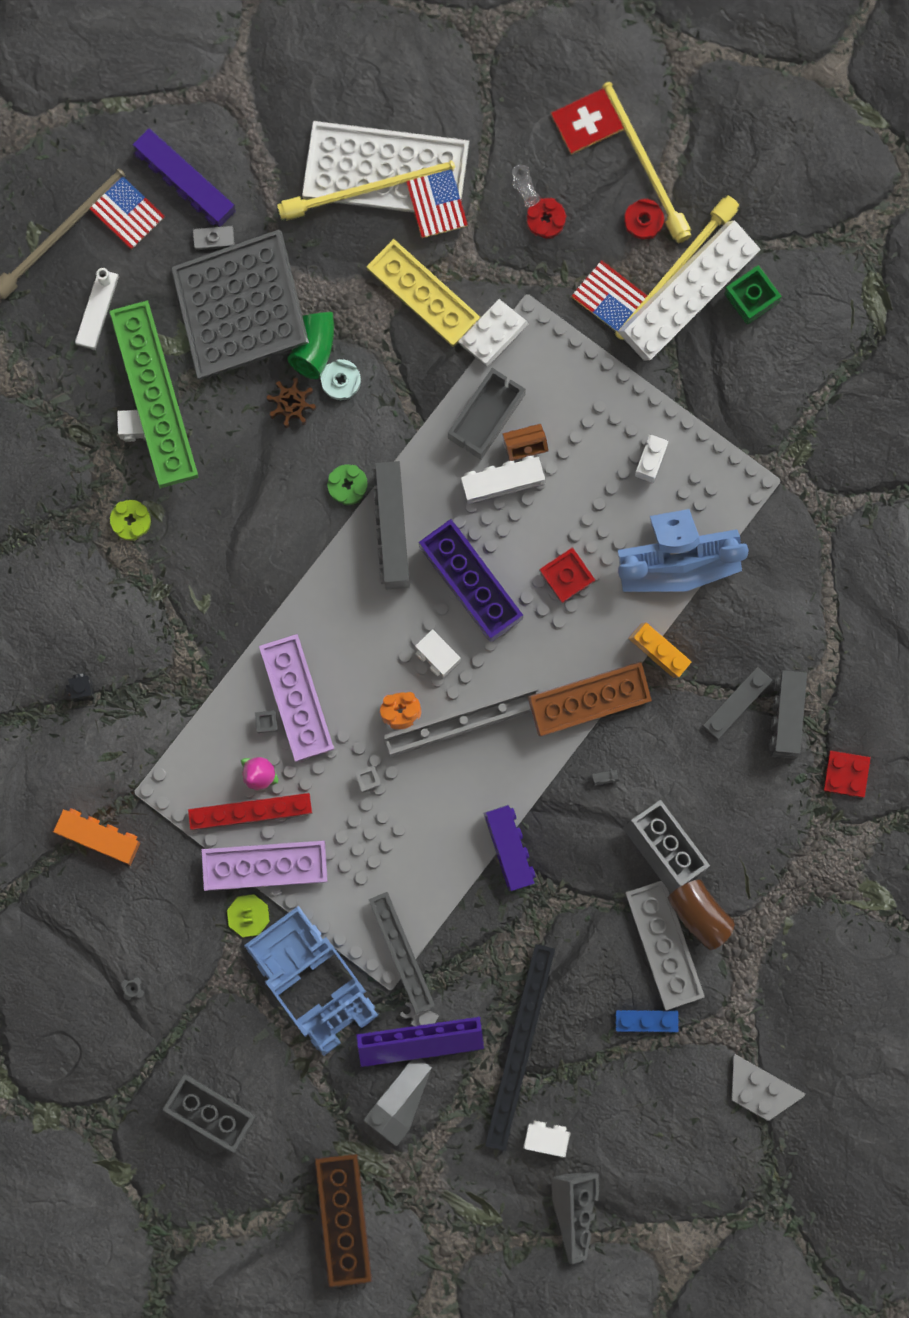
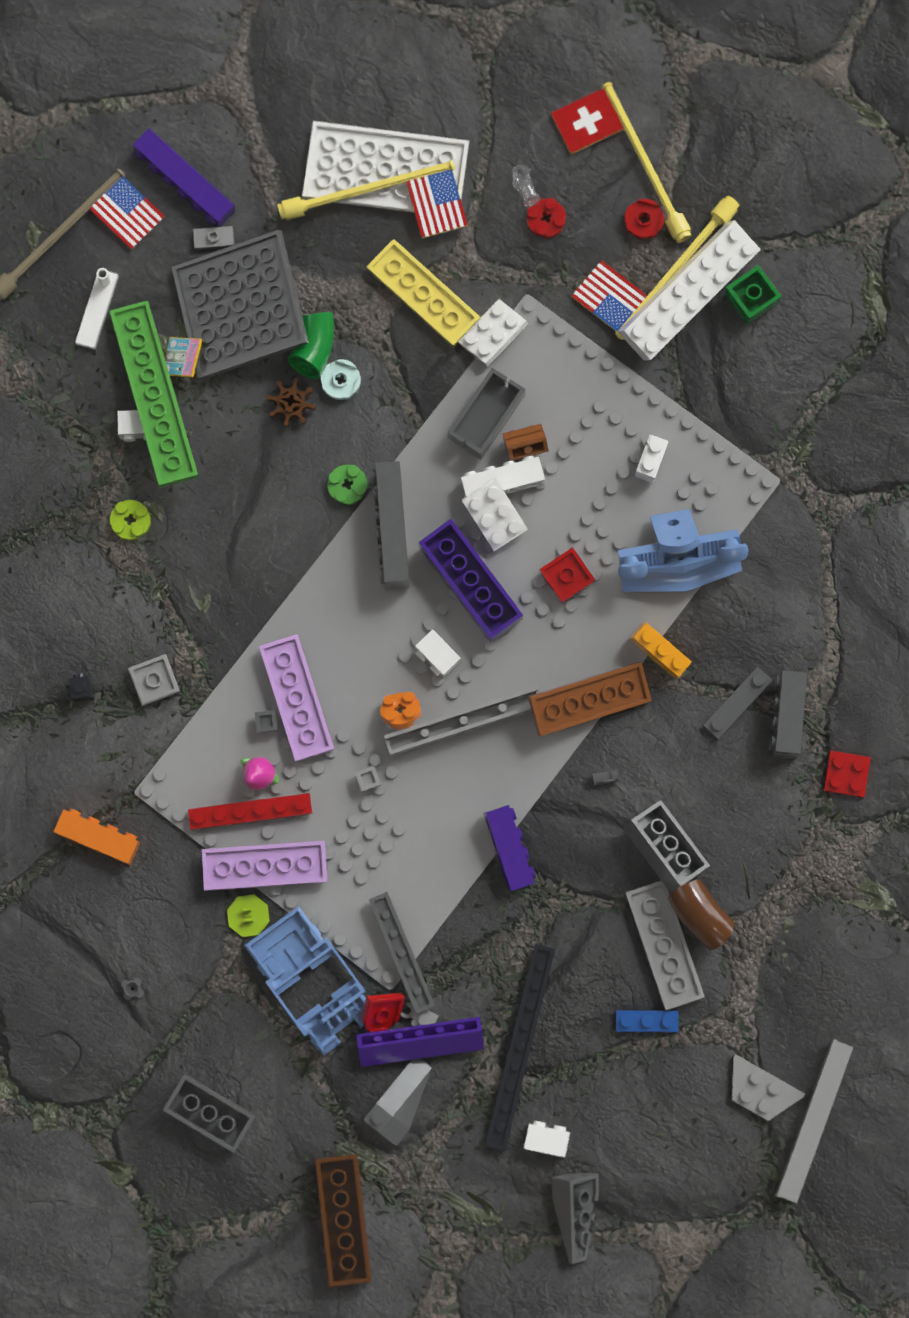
none -> light grey plate [128,654,180,707]
none -> piece [165,337,202,377]
none -> red tile [361,993,405,1032]
none -> white plate [462,478,528,551]
none -> light grey tile [775,1039,853,1203]

